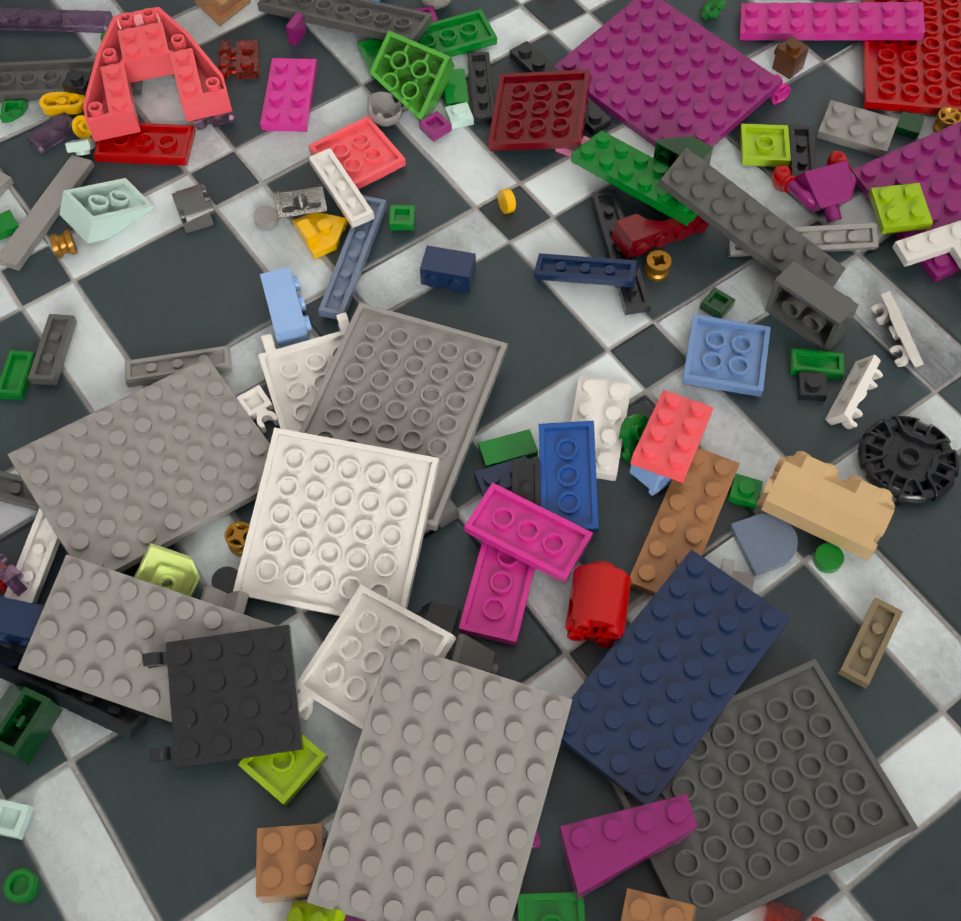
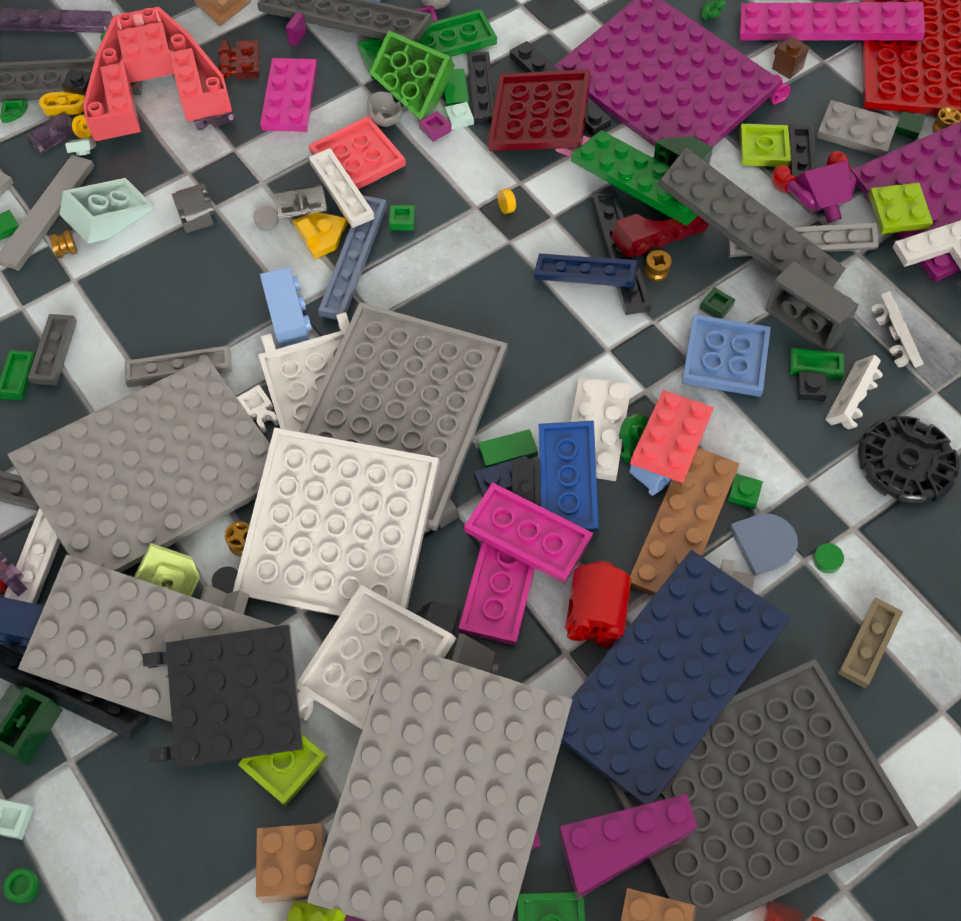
red tile [93,123,196,166] -> none
dark blue brick [420,245,476,293] -> none
tan brick [757,451,895,561] -> none

